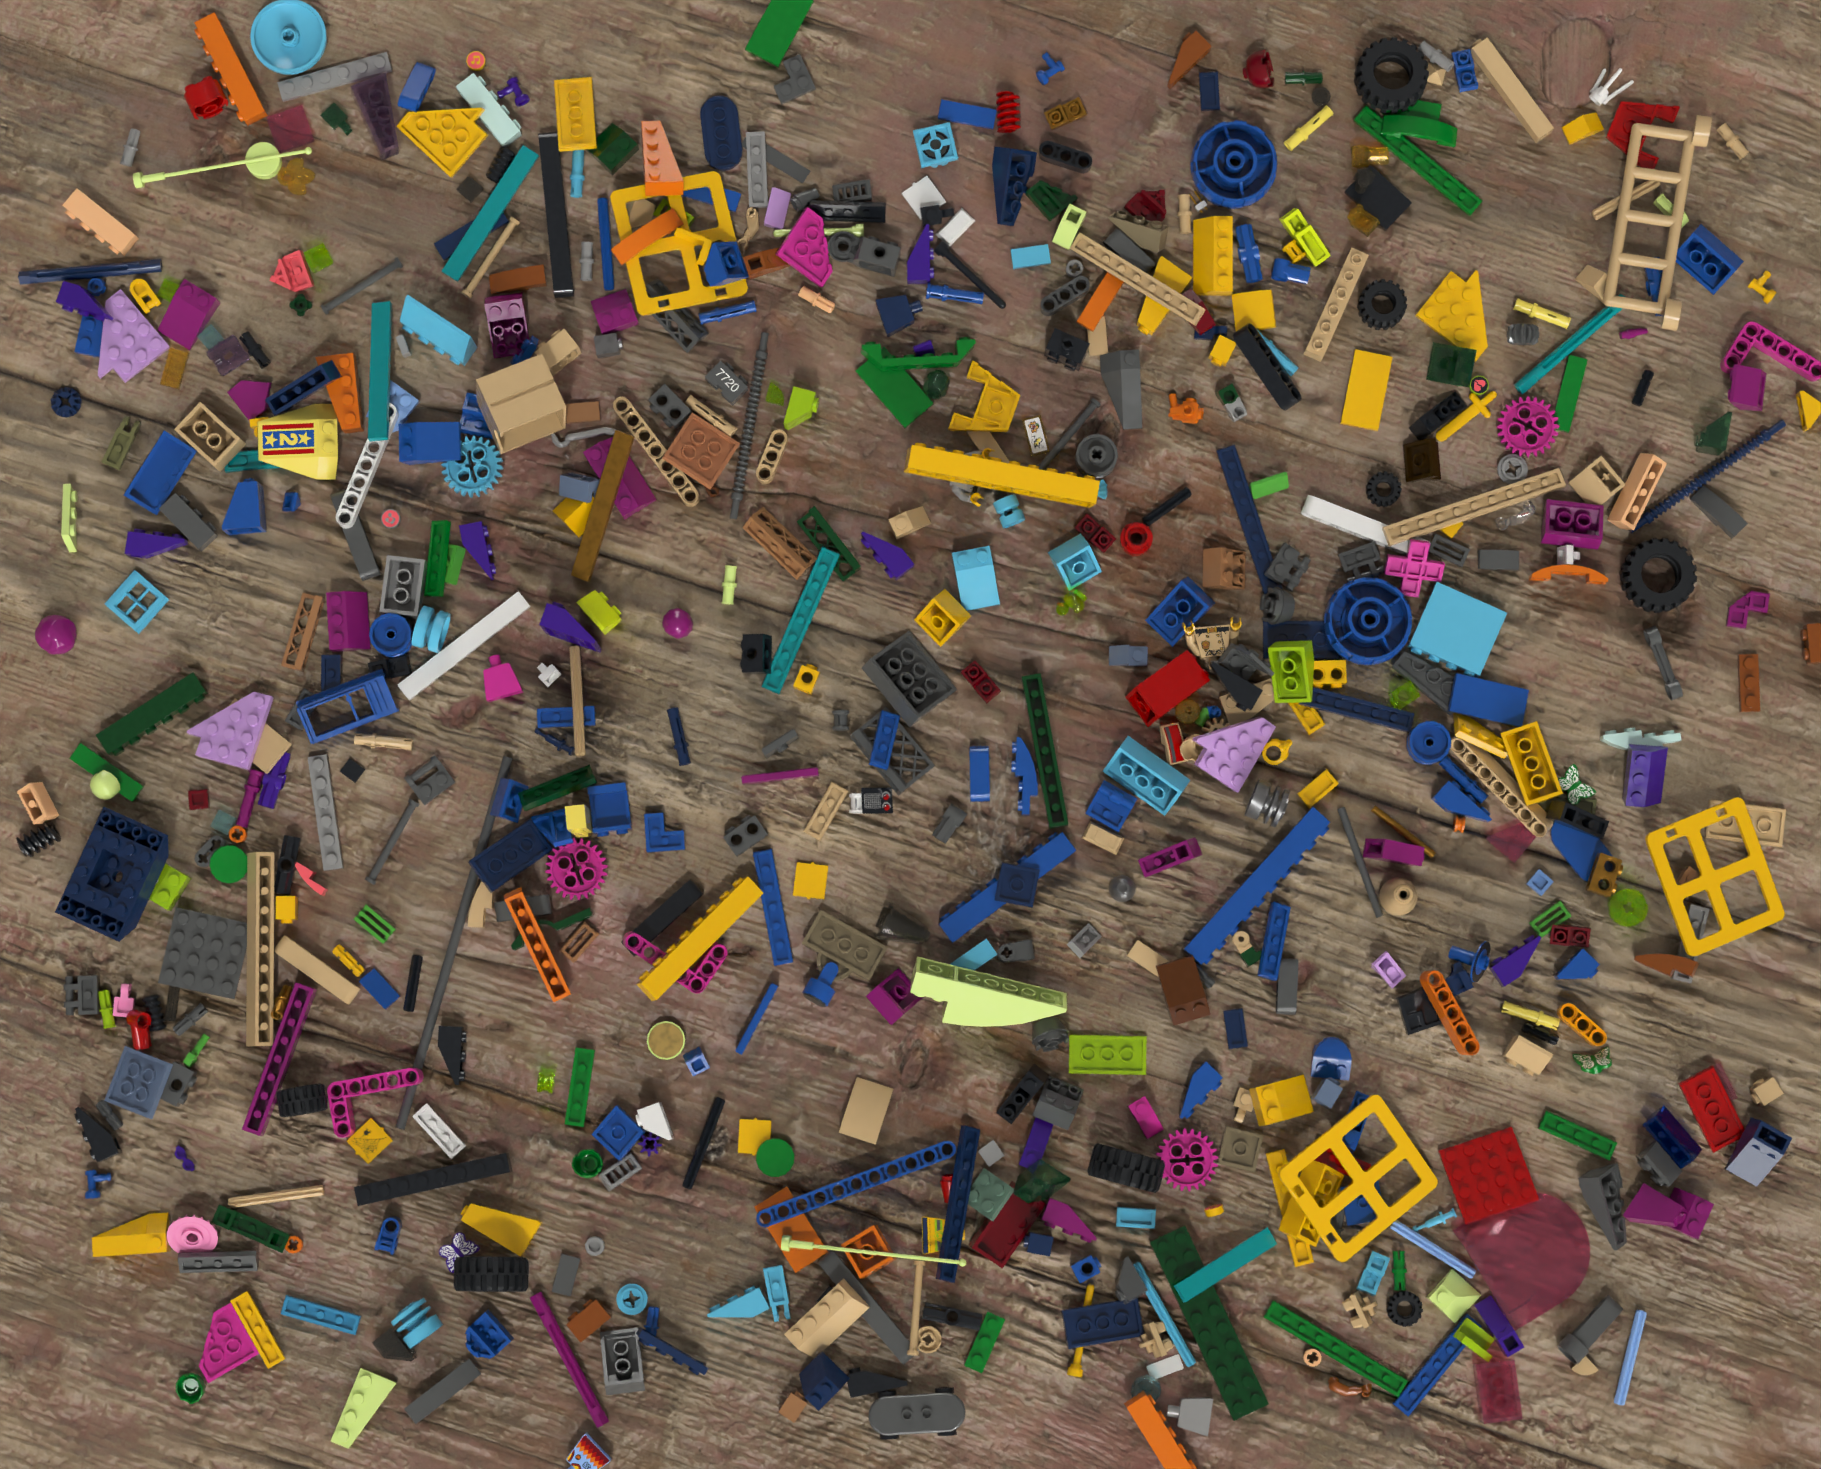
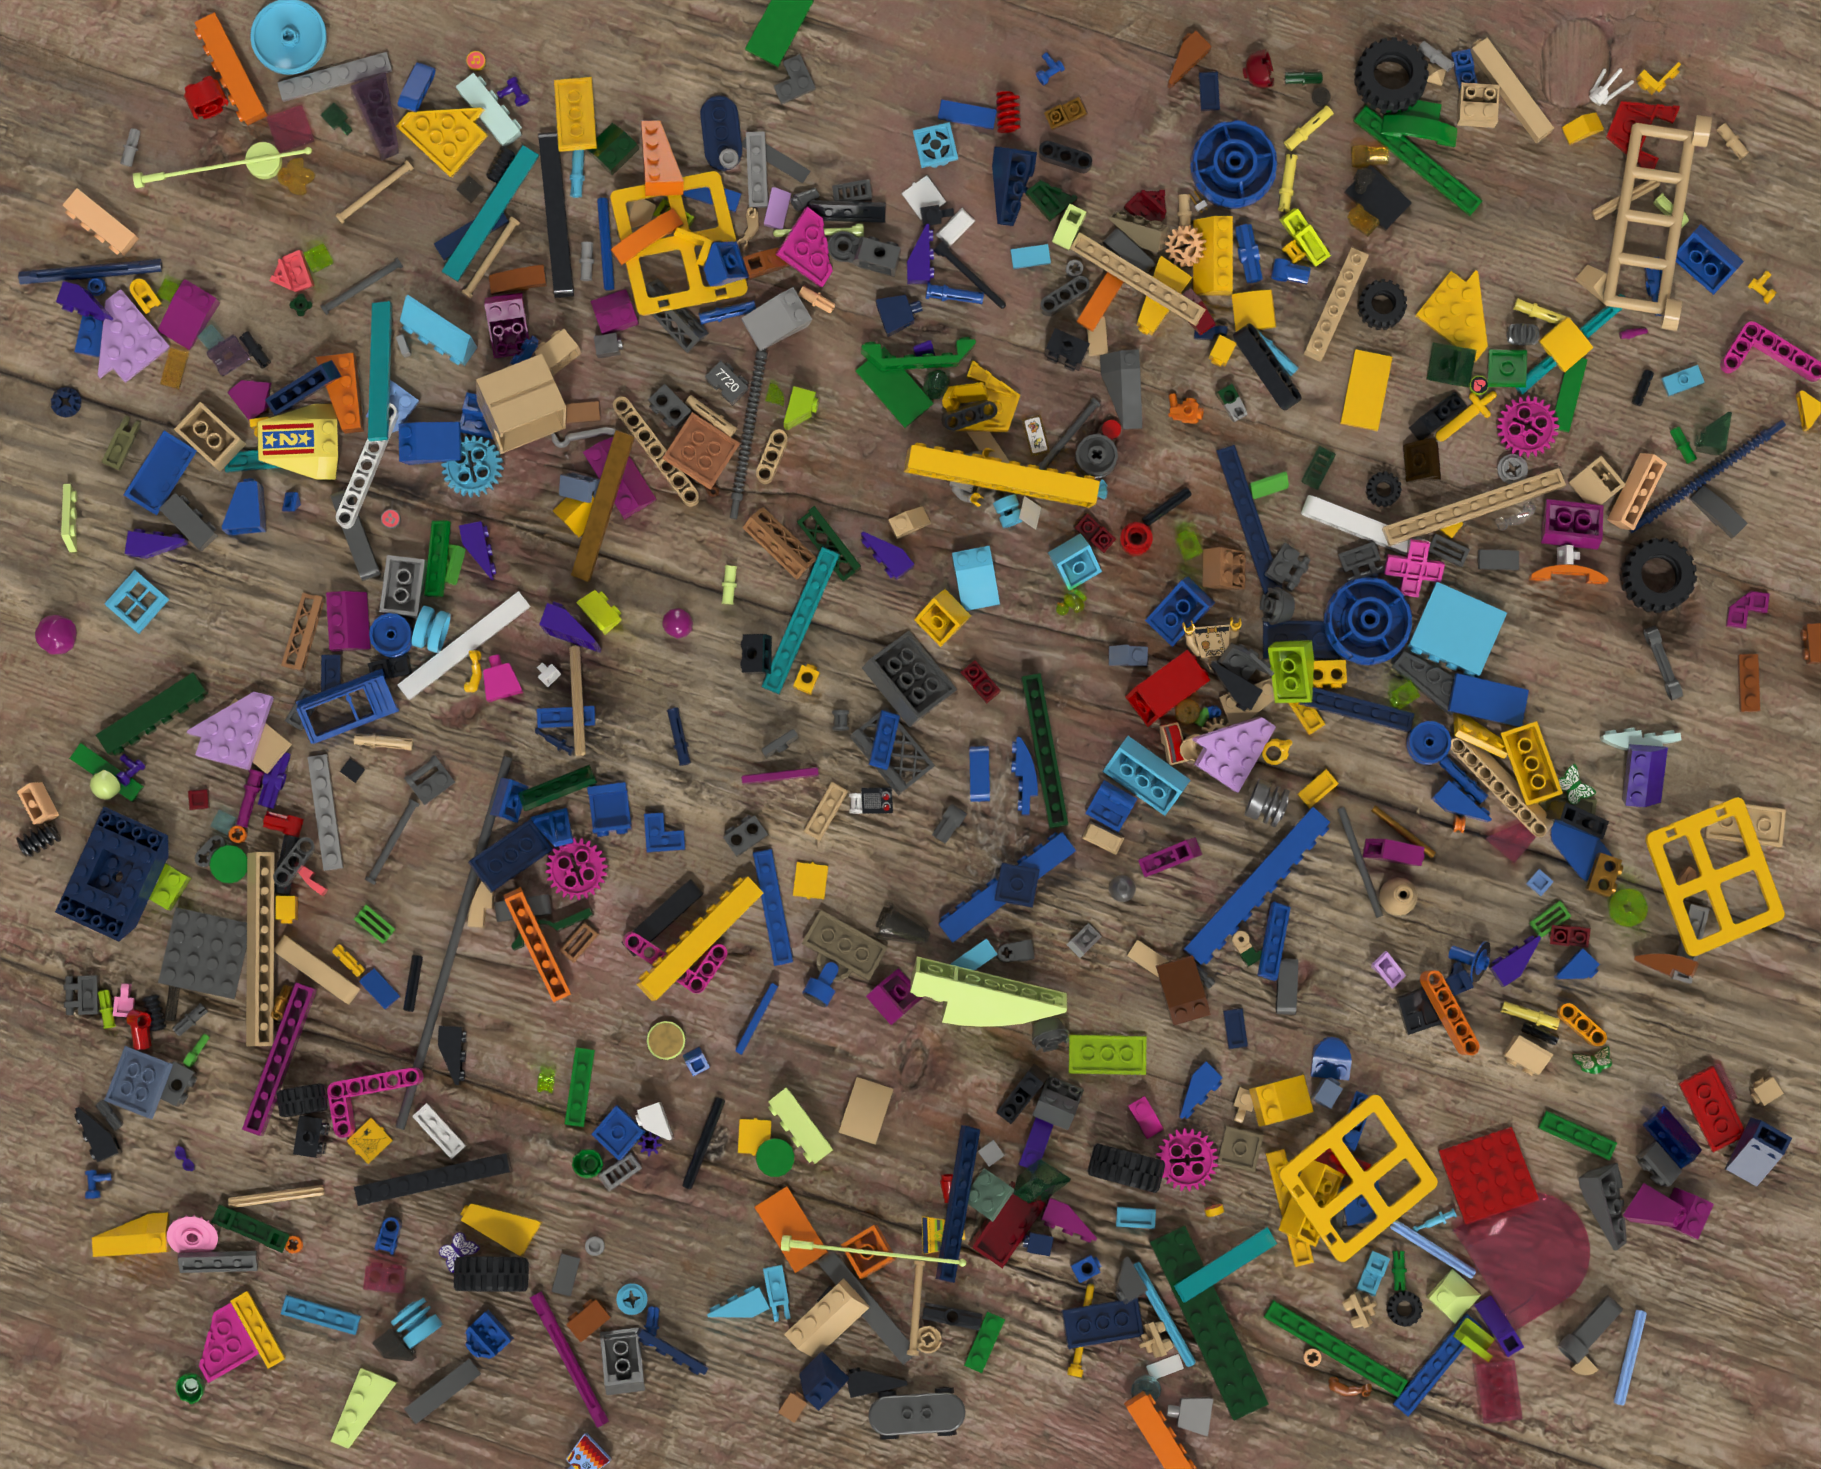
light yellow brick [565,804,593,838] -> none
blue beam [756,1141,956,1227] -> none
magenta slope [1728,364,1767,411] -> none
none -> dark purple piece [116,754,145,787]
none -> red piece [263,811,304,838]
none -> dark grey beam [273,837,315,887]
none -> black brick [293,1116,330,1158]
none -> tan bar [335,160,414,224]
none -> clear pink brick [363,1262,407,1293]
none -> yellow arm [464,650,482,693]
none -> light grey tile [719,149,739,169]
none -> light grey slope [741,287,812,351]
none -> yellowish green slope [768,1088,834,1164]
none -> black beam [941,400,997,431]
none -> yellow bracket [942,382,989,412]
none -> white sticker [1019,496,1041,529]
none -> red tile [1102,420,1121,440]
none -> light nougat gear [1165,225,1207,267]
none -> clear neon green brick [1175,530,1203,562]
none -> light yellow pin [1278,154,1298,212]
none -> clear green slope [1301,446,1336,490]
none -> tan slope [1457,83,1500,128]
none -> green tile [1488,349,1527,388]
none -> yellow slope [1539,317,1593,372]
none -> yellow bracket [1636,62,1681,95]
none -> medium azure plate [1661,365,1705,396]
none -> green axle [1670,427,1697,464]

